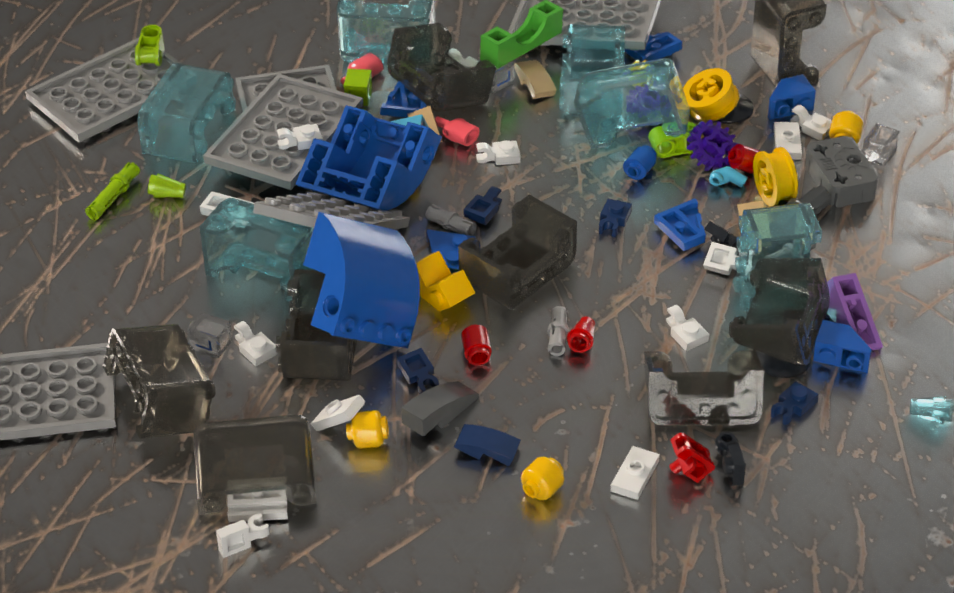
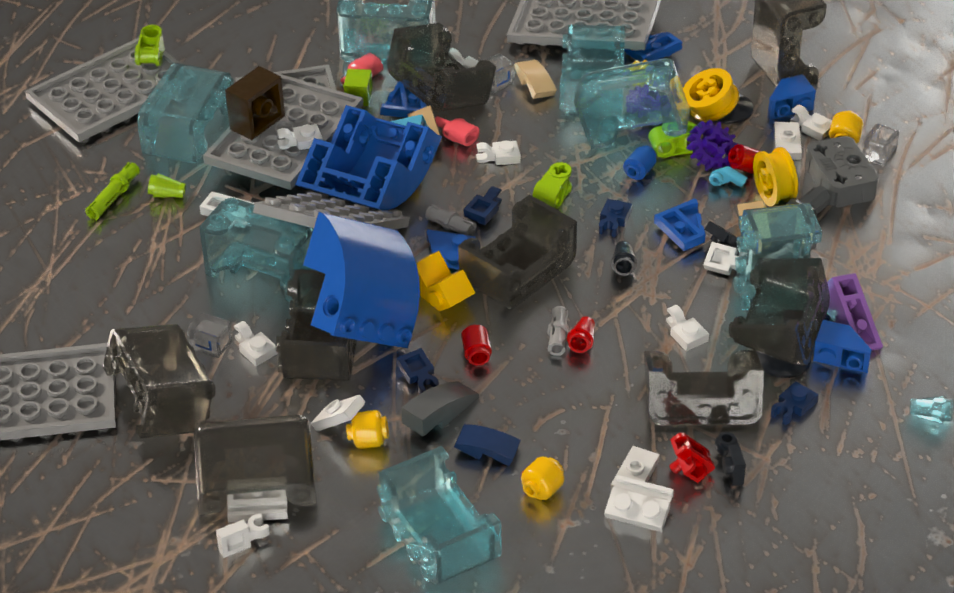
bright green arch [480,0,563,69] -> none
none -> dark brown slope [225,66,285,140]
none -> clear light blue windscreen [377,446,501,585]
none -> lime piece [532,162,572,209]
none -> white plate [604,475,674,532]
none -> black cone [611,241,637,276]

